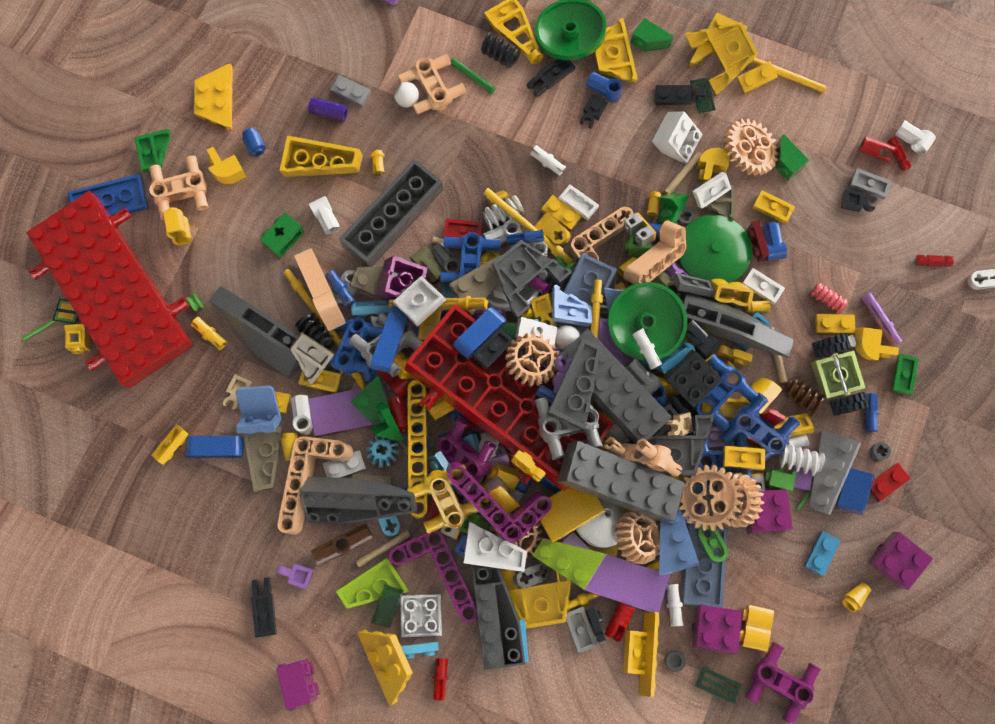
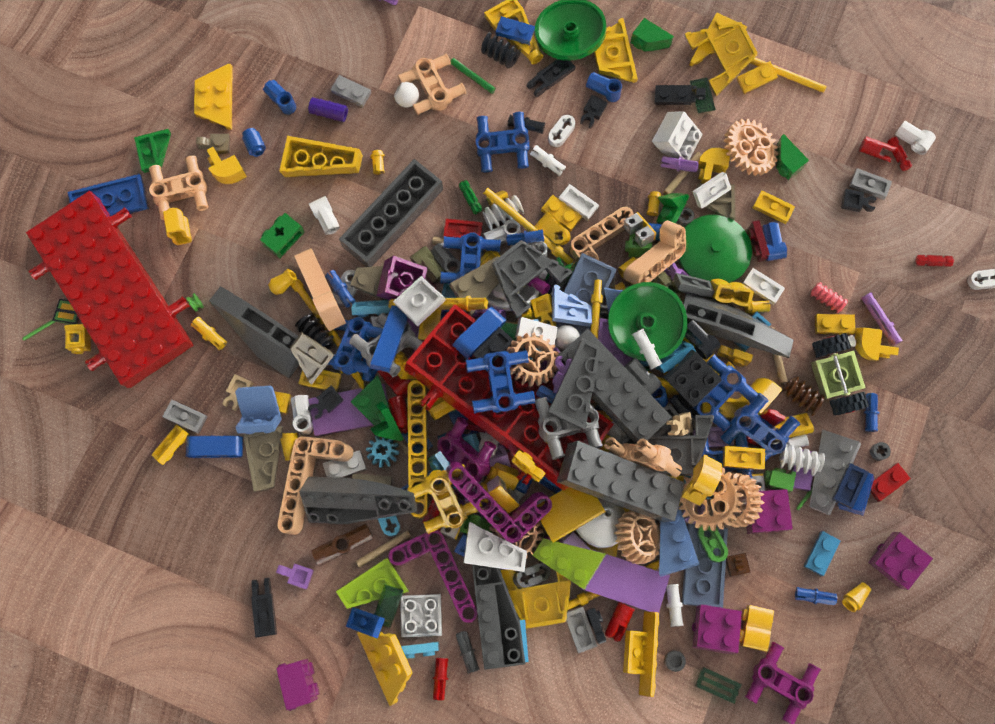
green plate [891,354,919,396] -> none
none -> light grey plate [162,399,208,434]
none -> dark tan plate [196,134,230,154]
none -> blue piece [263,80,296,115]
none -> yellow cone [268,270,297,295]
none -> black plate [308,385,344,419]
none -> blue plate [346,607,385,639]
none -> dark grey axle [456,631,480,674]
none -> green axle [459,180,482,215]
none -> blue piece [465,350,535,414]
none -> blue piece [476,112,530,173]
none -> blue plate [496,16,535,45]
none -> black pin [508,115,545,134]
none -> white beam [548,115,575,147]
none -> medium lavender axle [661,156,699,172]
none -> yellow brick [682,455,722,506]
none -> reddish brown tile [726,553,751,577]
none -> blue axle [795,587,837,605]
none -> dark blue plate [832,463,869,509]

